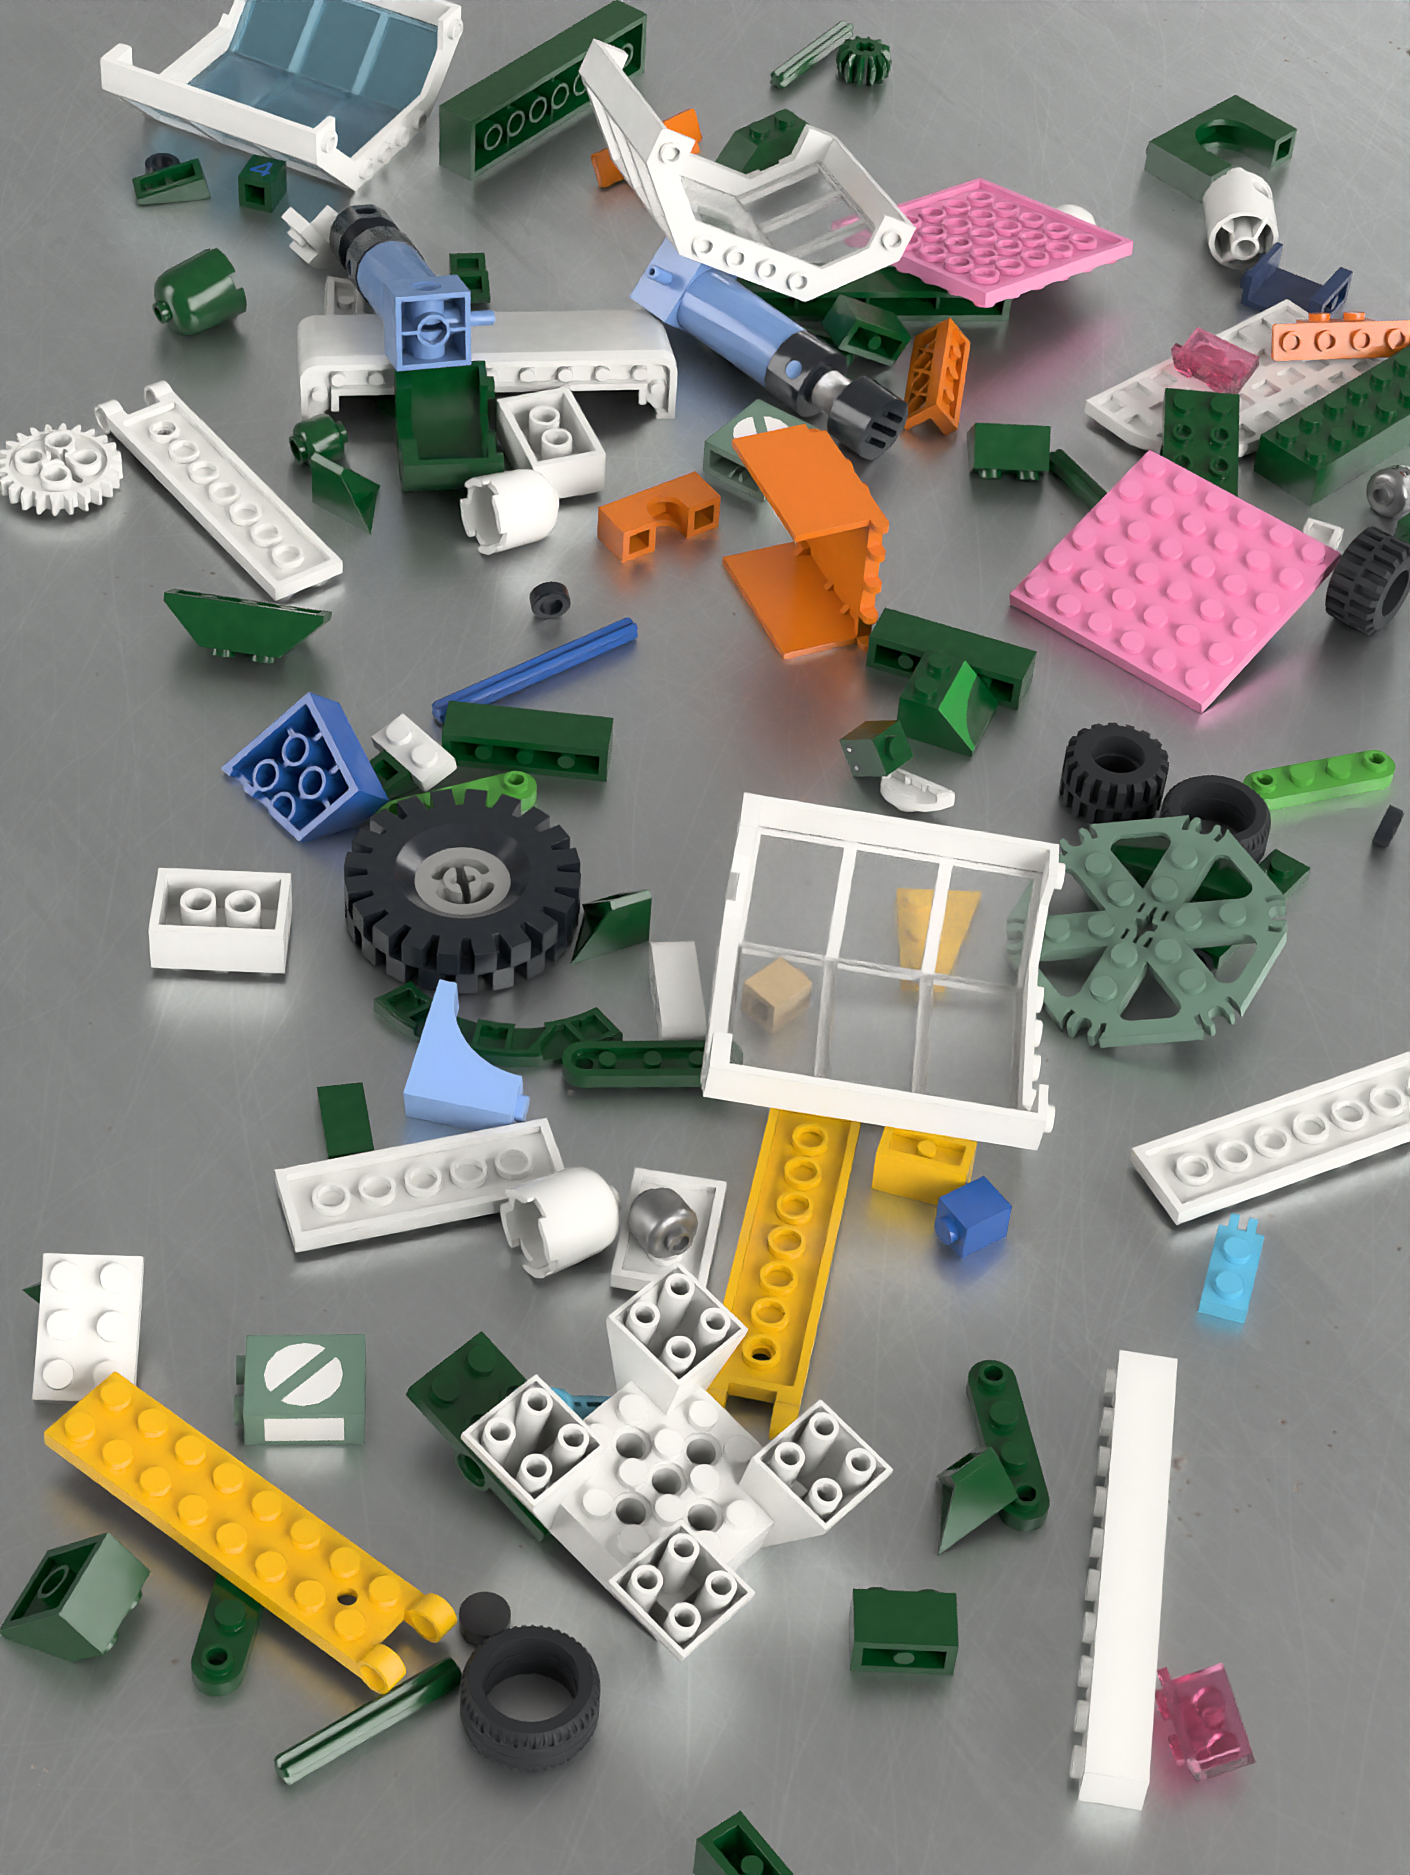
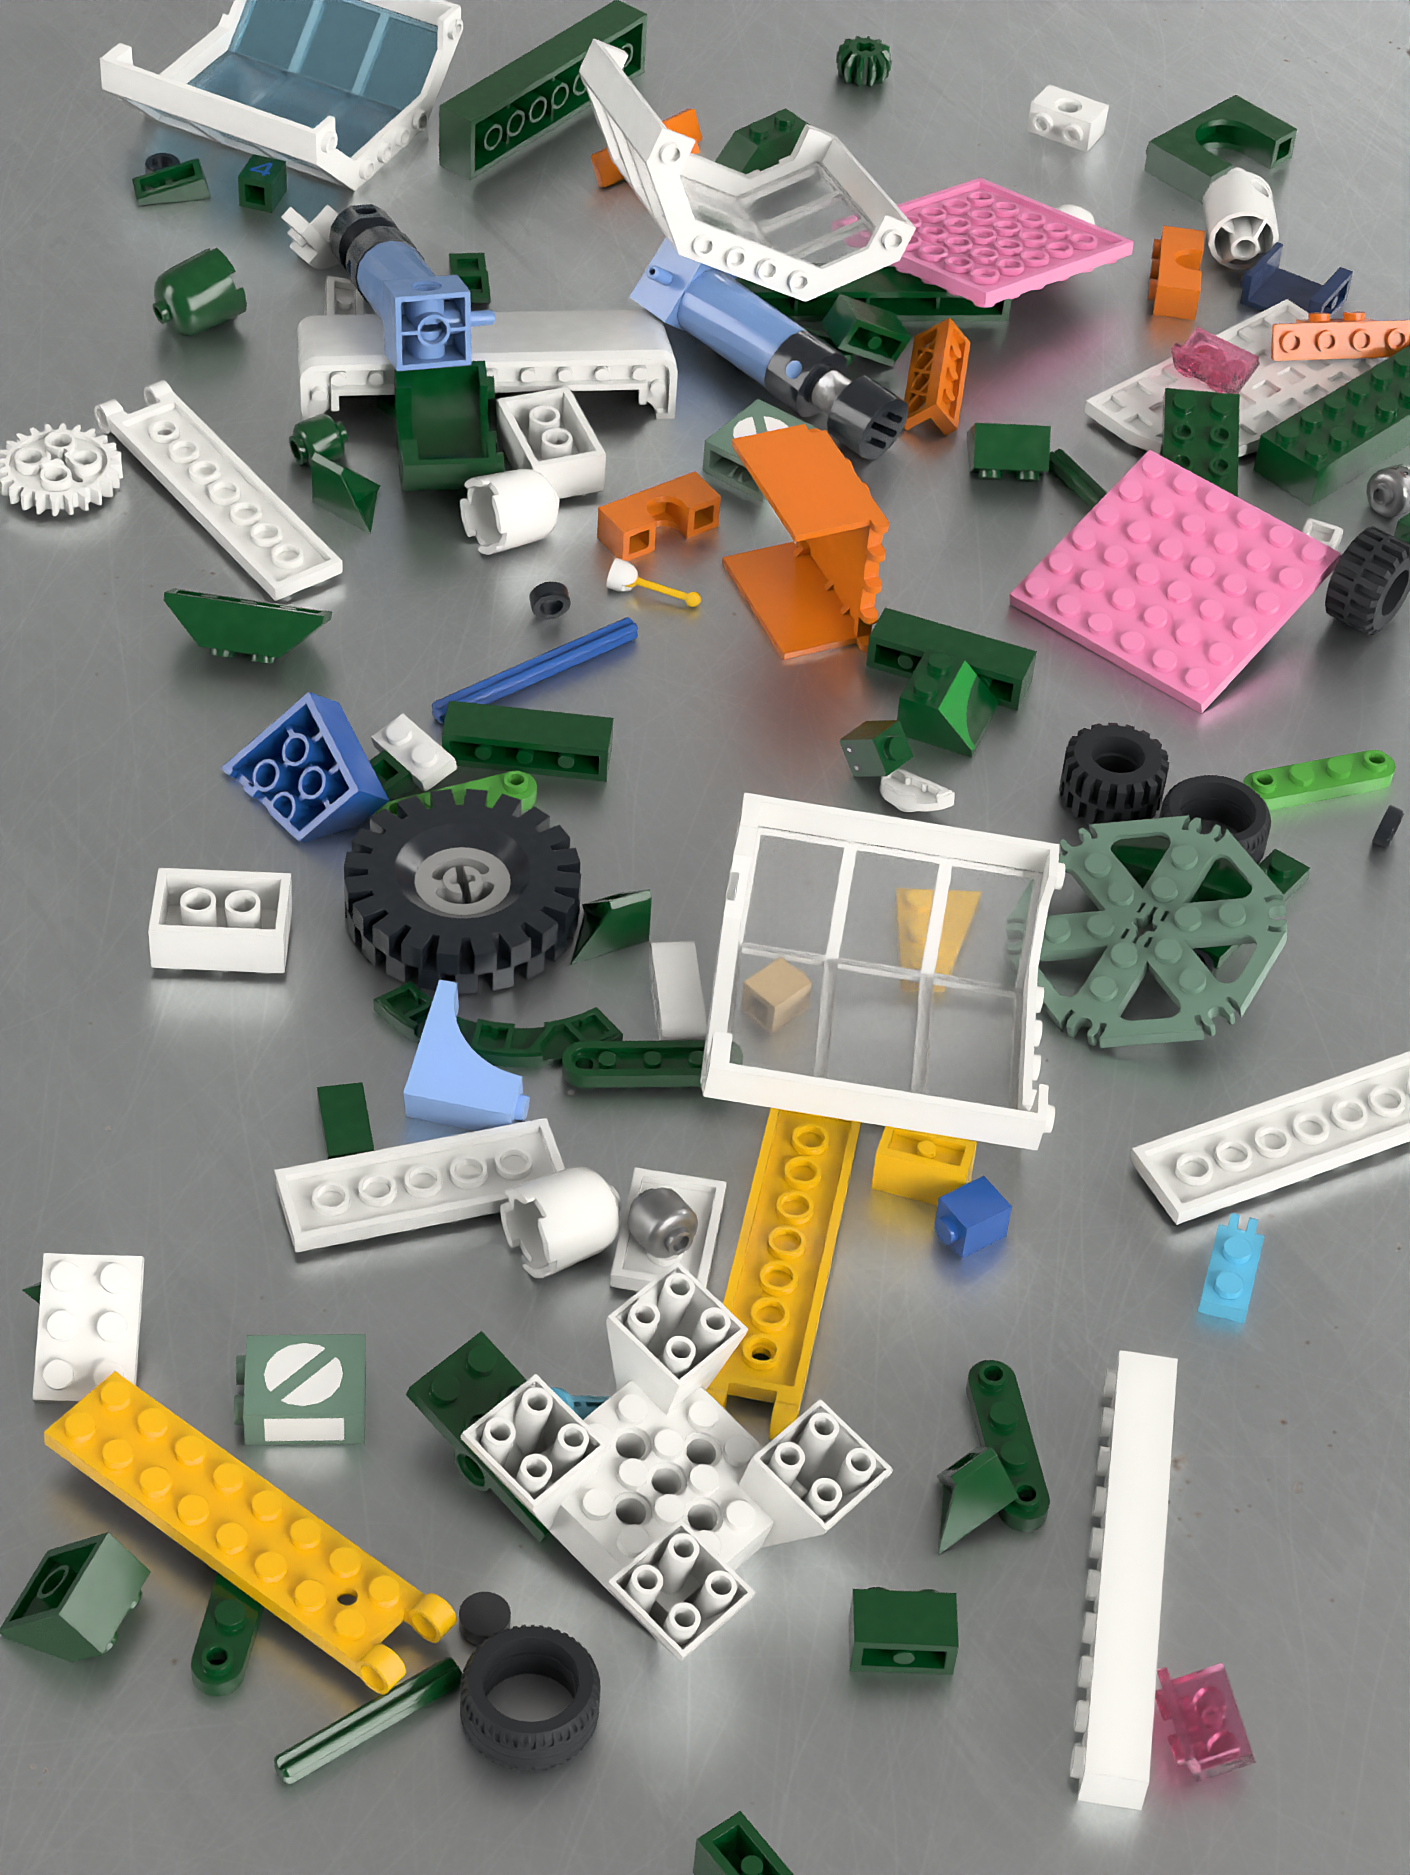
axle [770,20,854,89] -> none
none -> hinge [606,558,701,607]
none -> white brick [1027,84,1109,152]
none -> orange arch [1147,225,1205,320]

